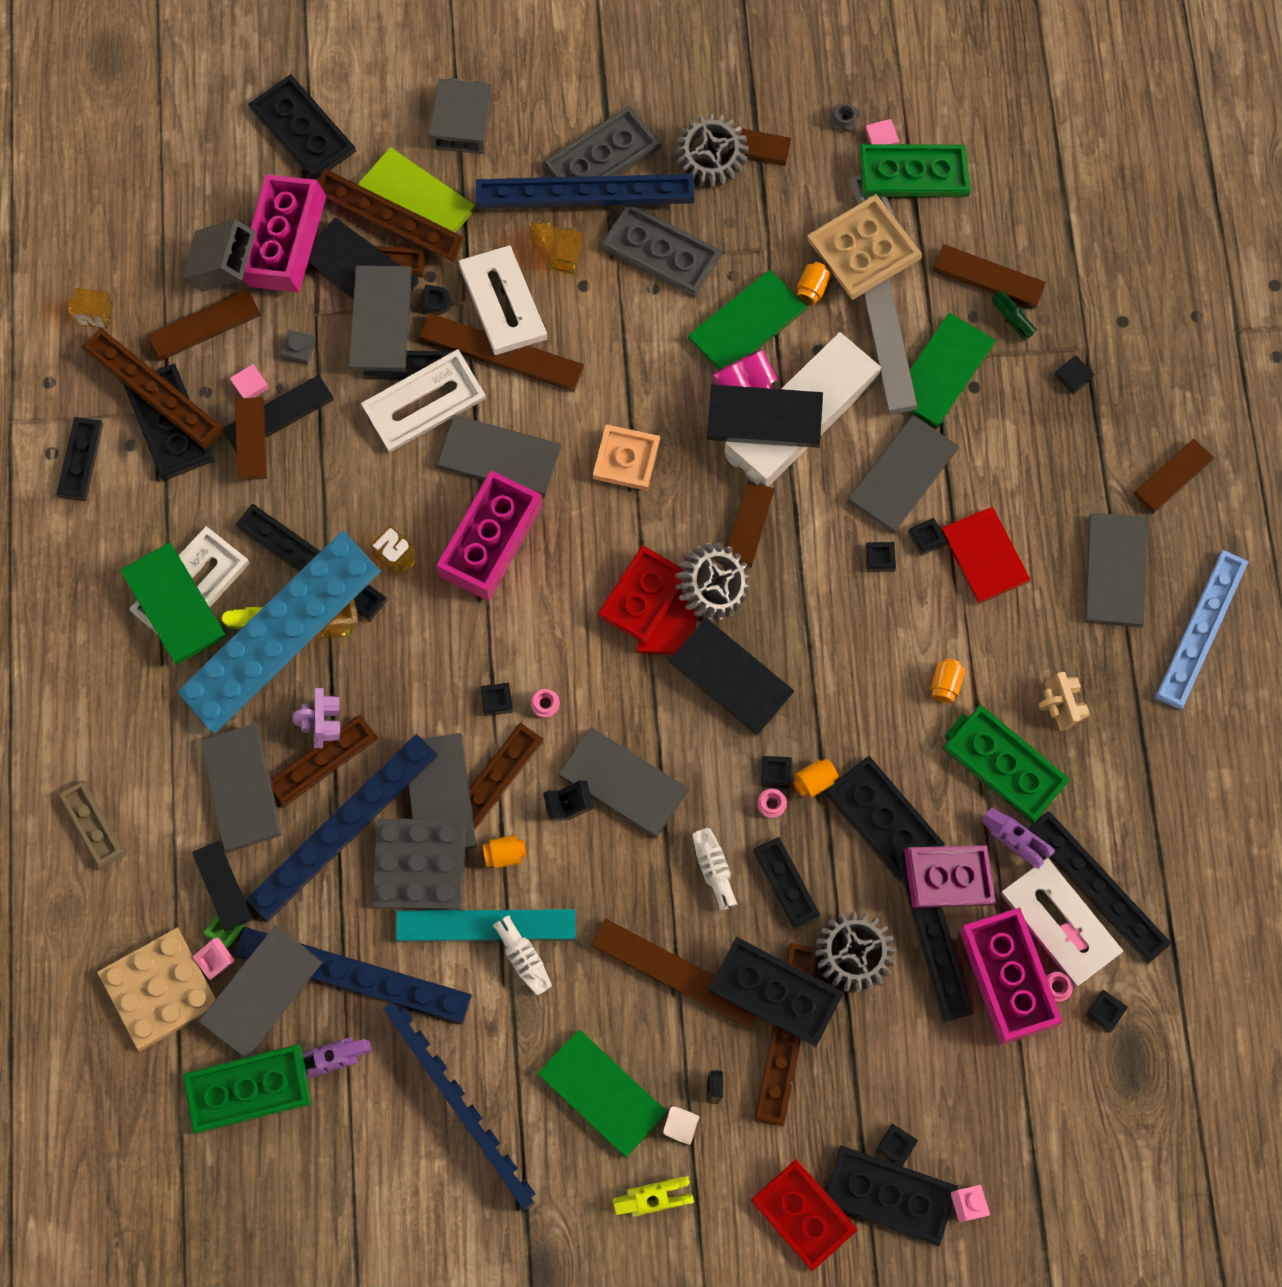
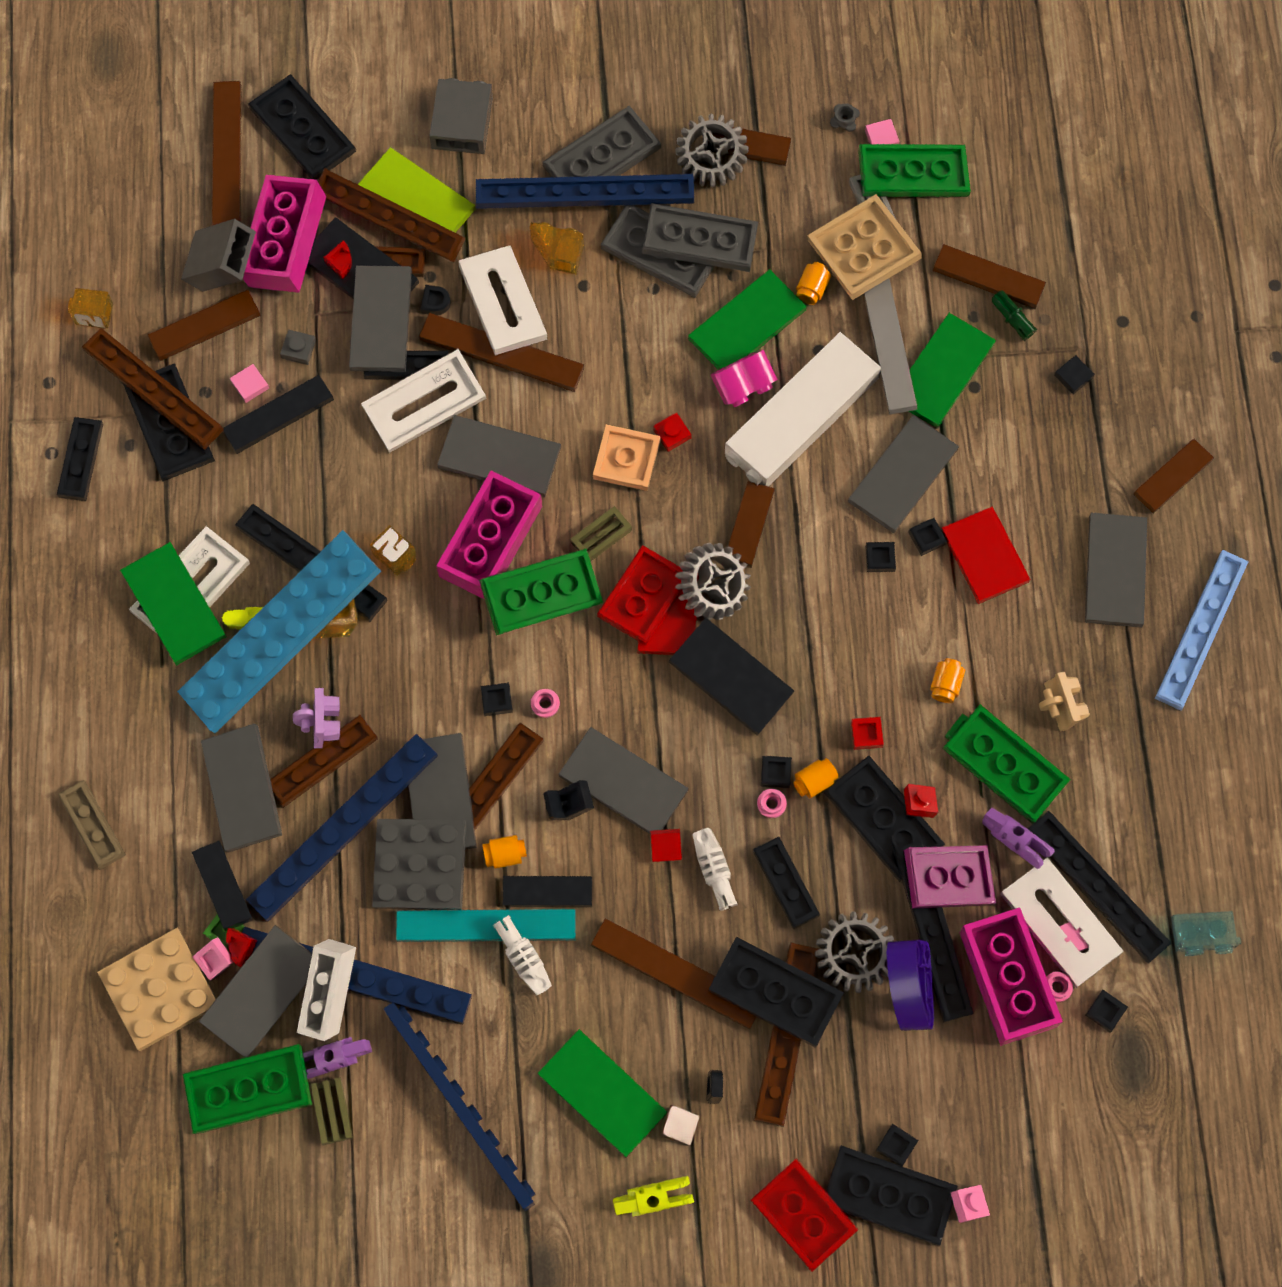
reddish brown tile [235,397,267,481] -> none
black tile [707,384,823,448] -> none
none -> reddish brown tile [212,81,242,226]
none -> red tile [226,928,257,967]
none -> white brick [297,939,356,1041]
none -> olive tile [311,1077,353,1145]
none -> red tile [323,240,352,279]
none -> green tile [479,549,603,636]
none -> black tile [503,876,592,907]
none -> olive tile [570,506,632,562]
none -> dark grey tile [642,203,758,272]
none -> red tile [650,829,682,862]
none -> red plate [653,412,692,452]
none -> red plate [851,717,884,750]
none -> dark purple beam [886,940,934,1031]
none -> red plate [903,784,938,818]
none -> clear light blue bracket [1171,911,1241,956]

